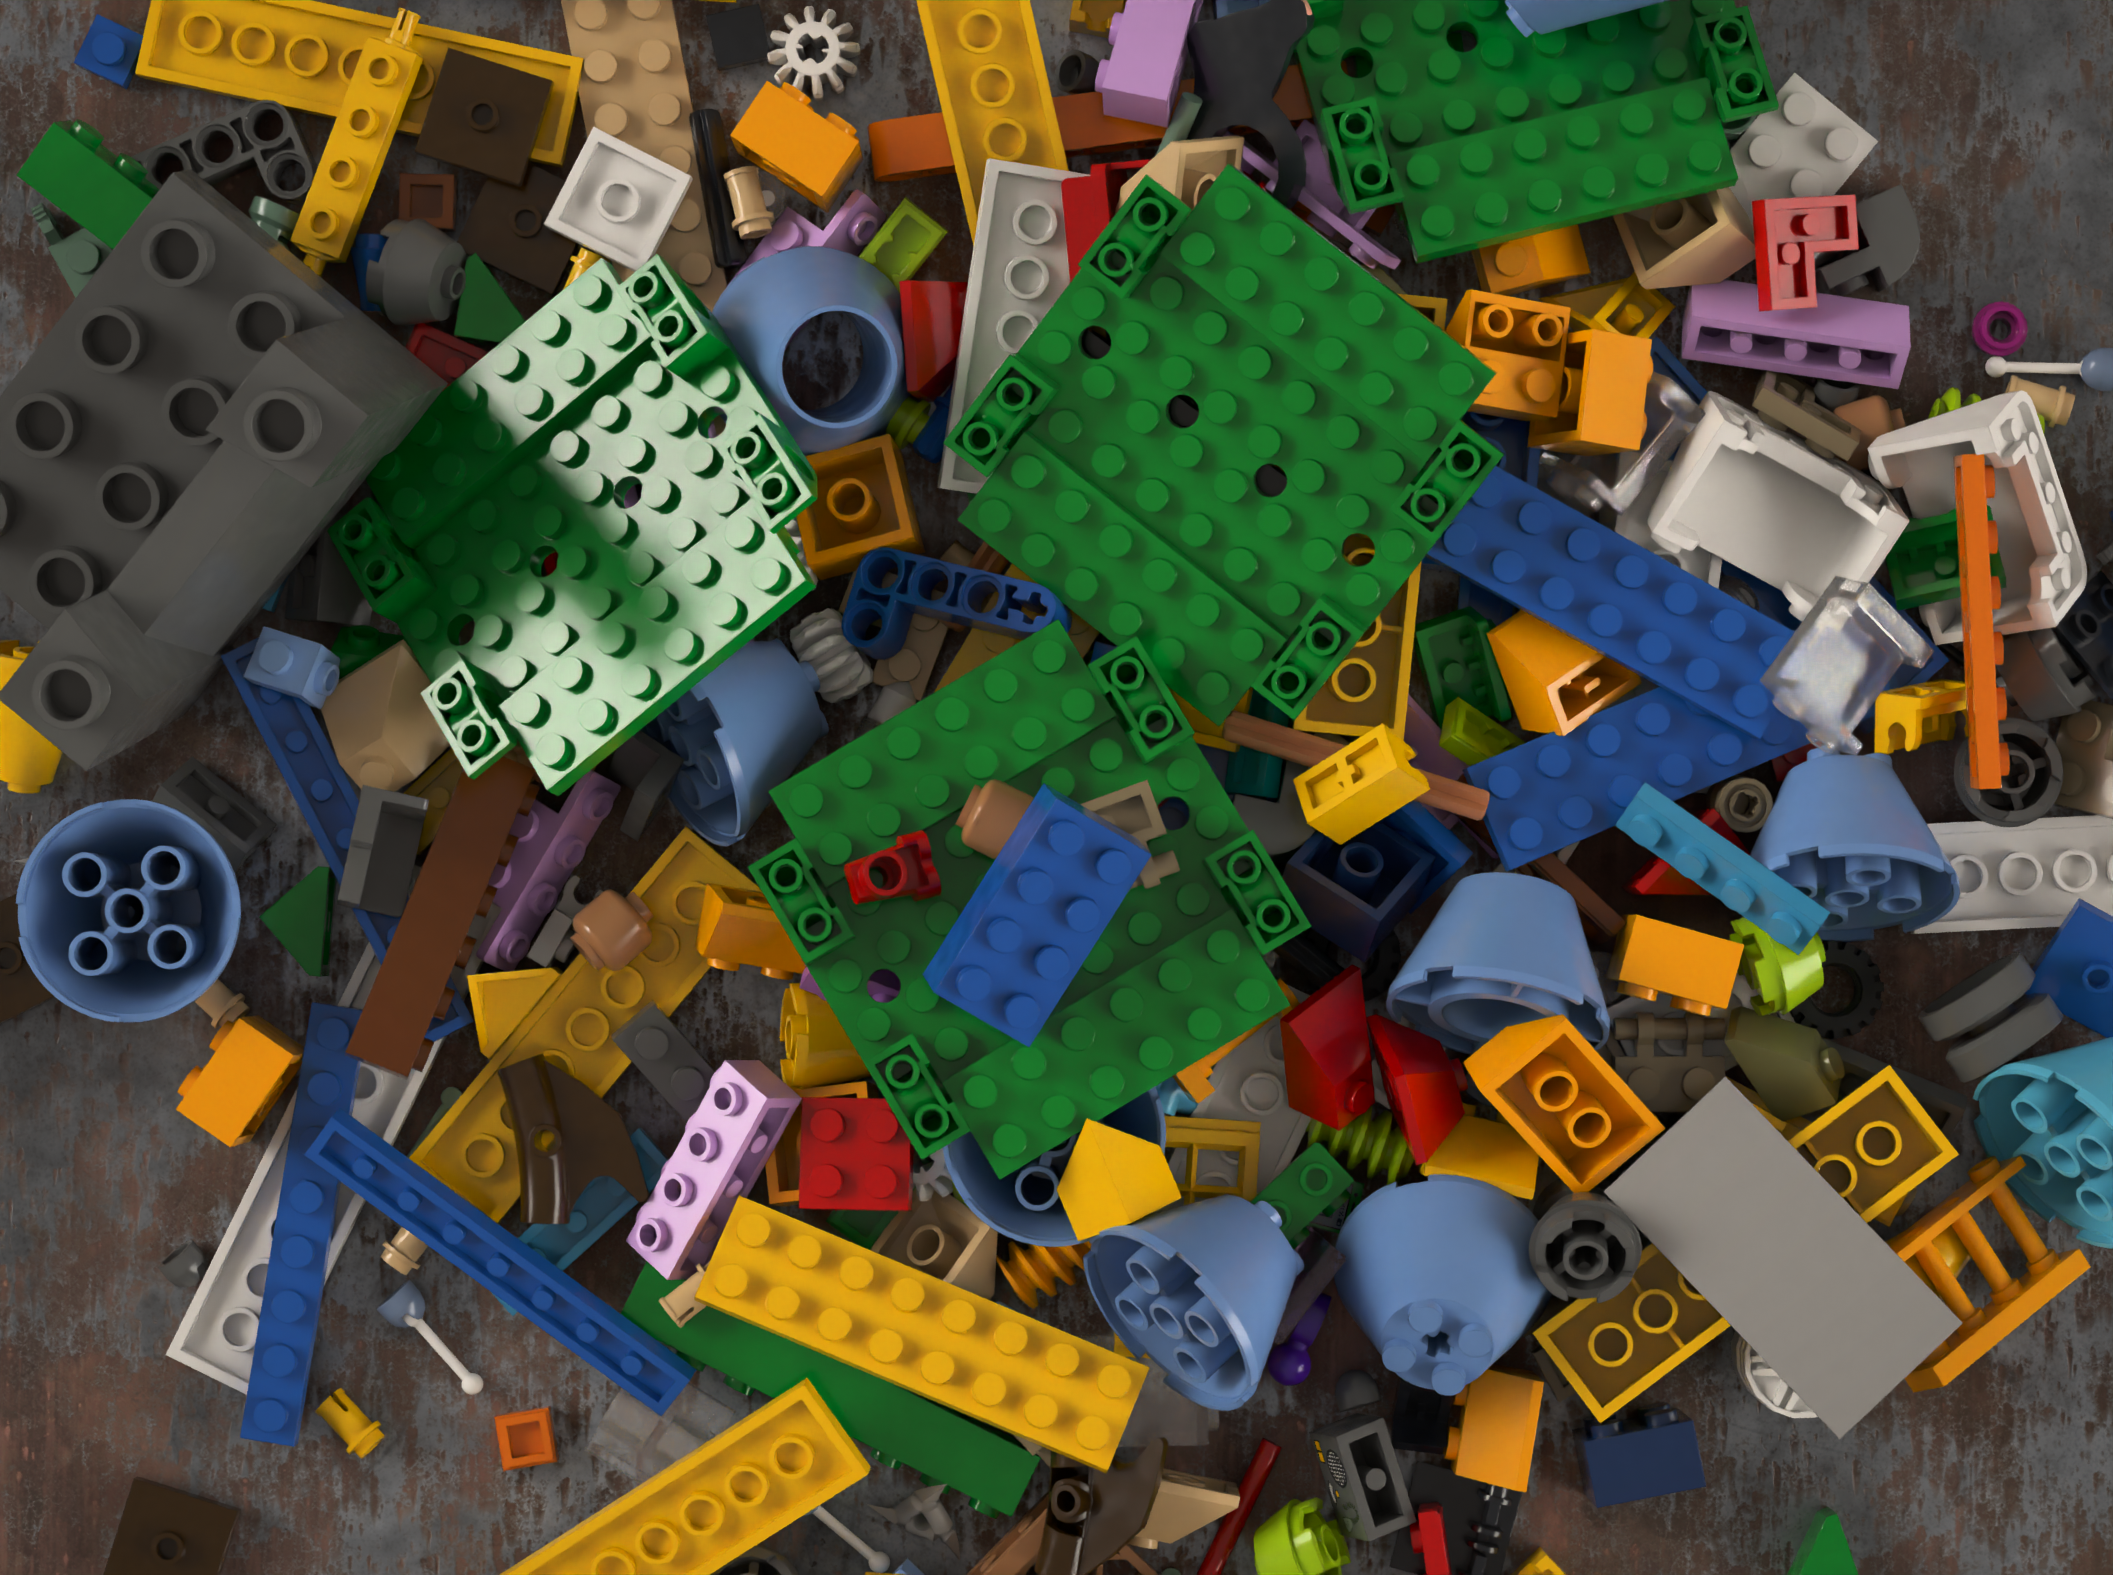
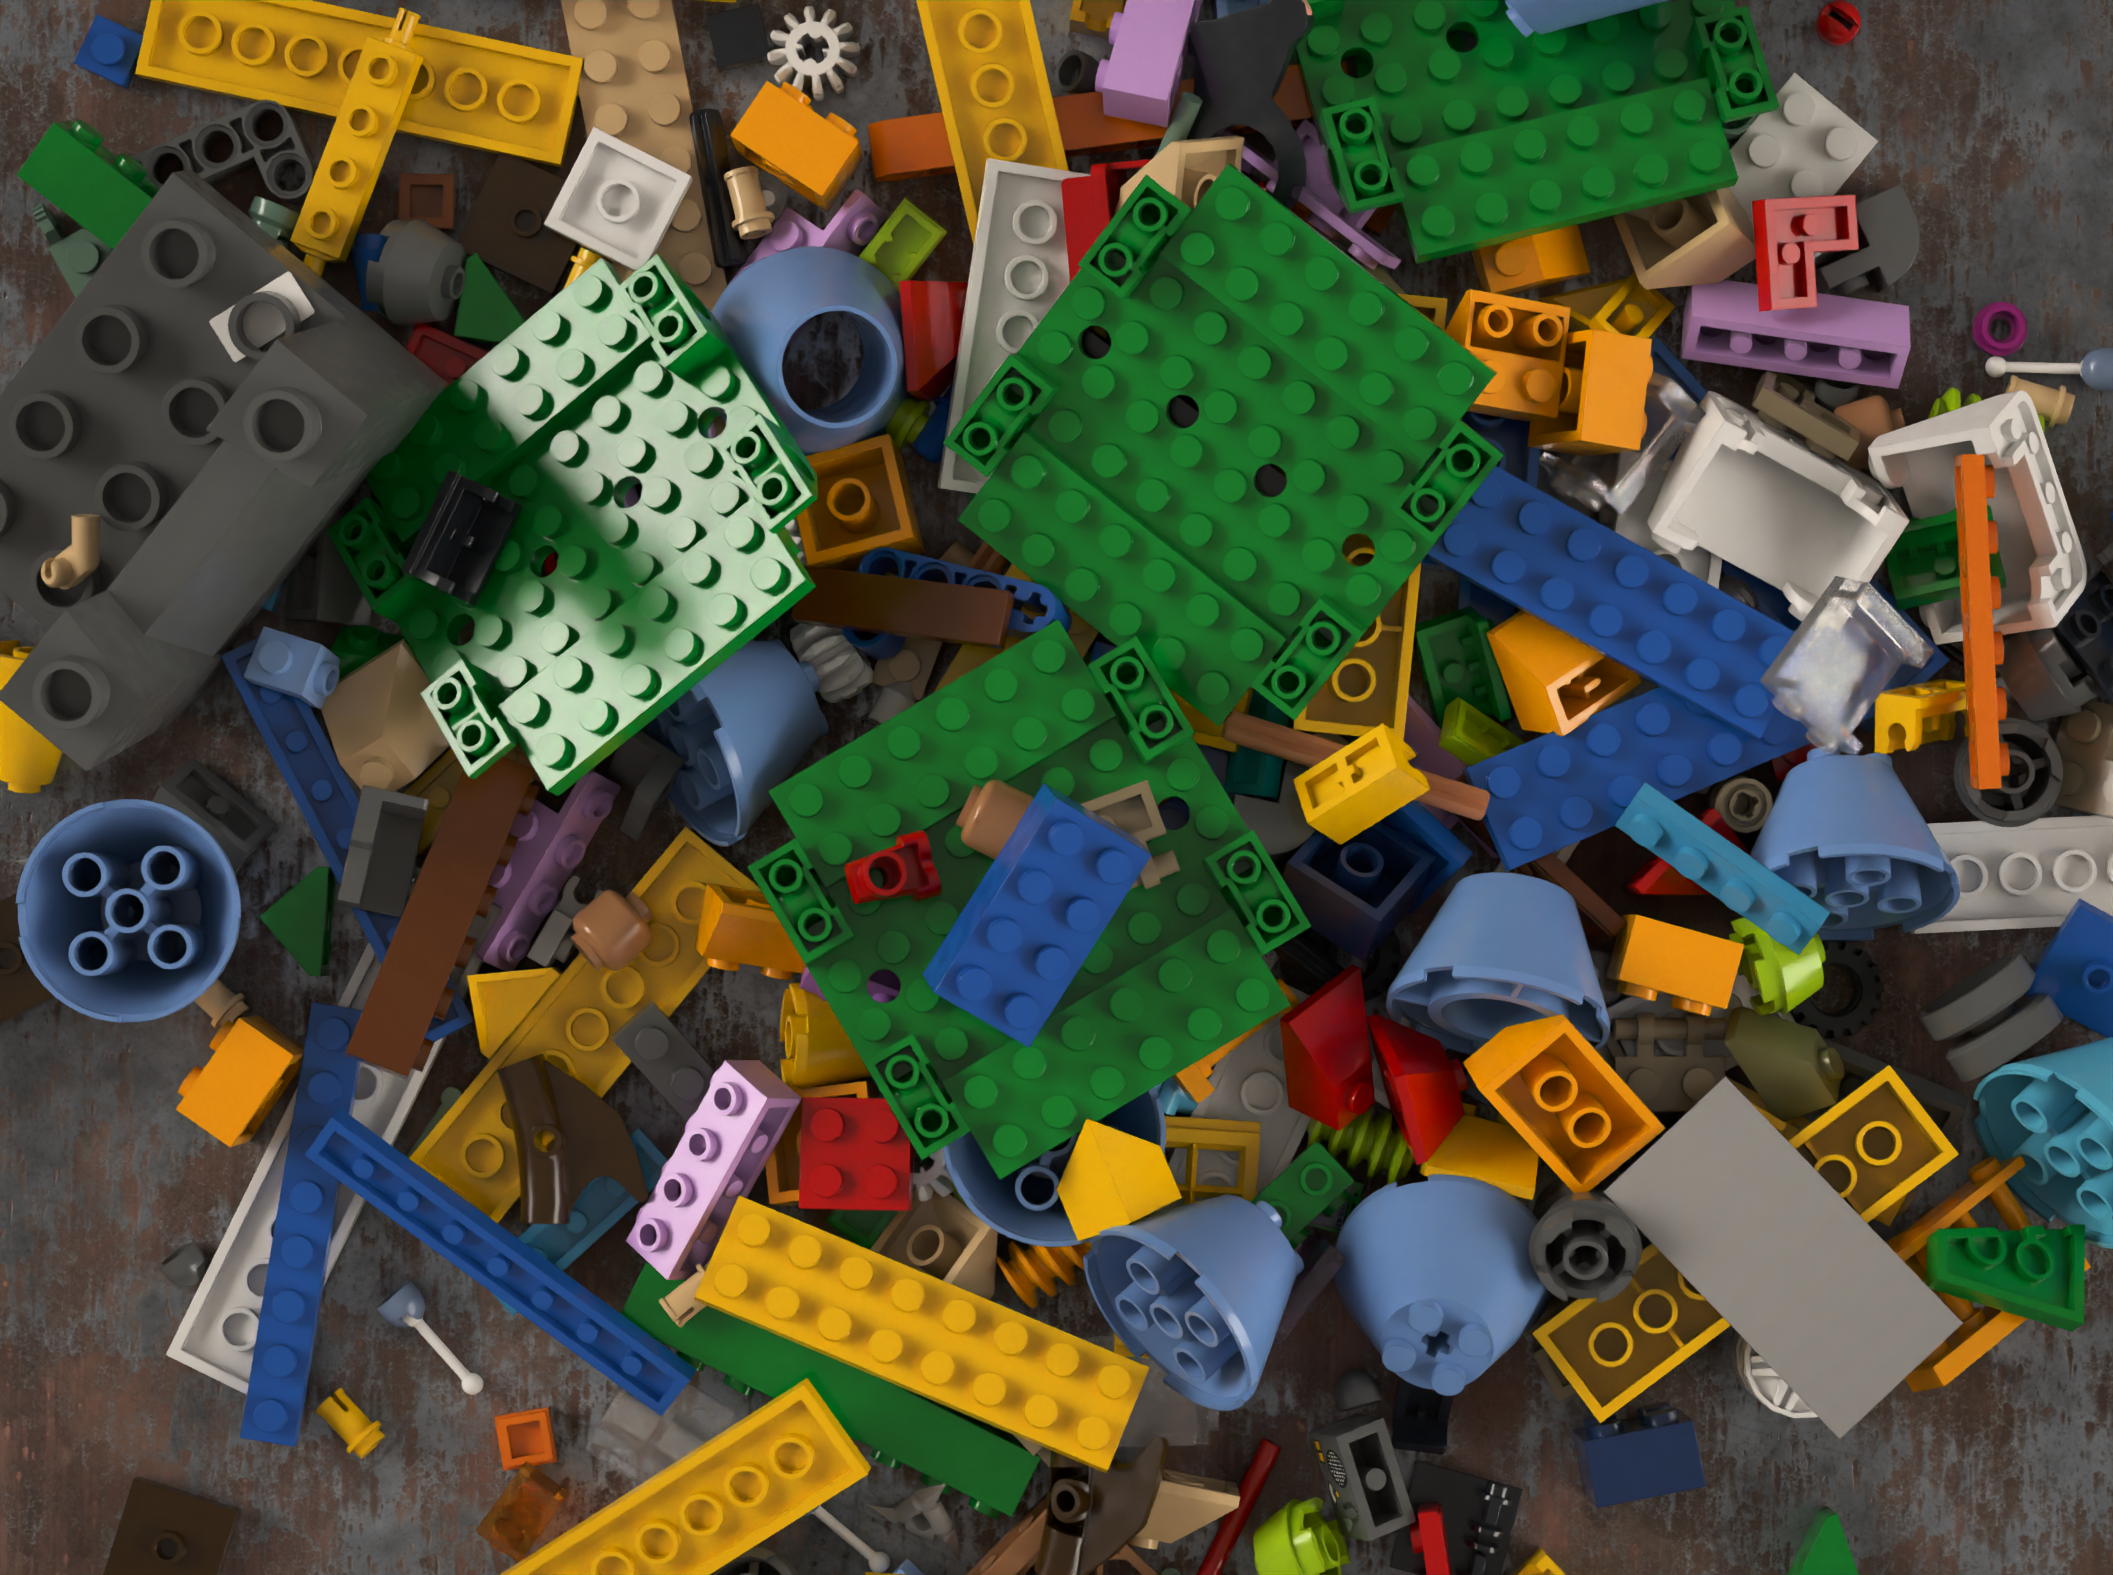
tan pin [380,1227,428,1275] -> none
dark brown plate [415,48,554,187] -> none
dark purple plate [1267,1288,1331,1386] -> none
light orange slope [1444,1364,1544,1492] -> none
none -> tan arm [41,514,100,590]
none -> white sticker [209,271,315,362]
none -> black hinge [401,470,523,606]
none -> clear orange bracket [476,1461,570,1562]
none -> reddish brown tile [791,565,1015,649]
none -> red hinge [1815,0,1861,46]
none -> green wing [1926,1224,2085,1332]

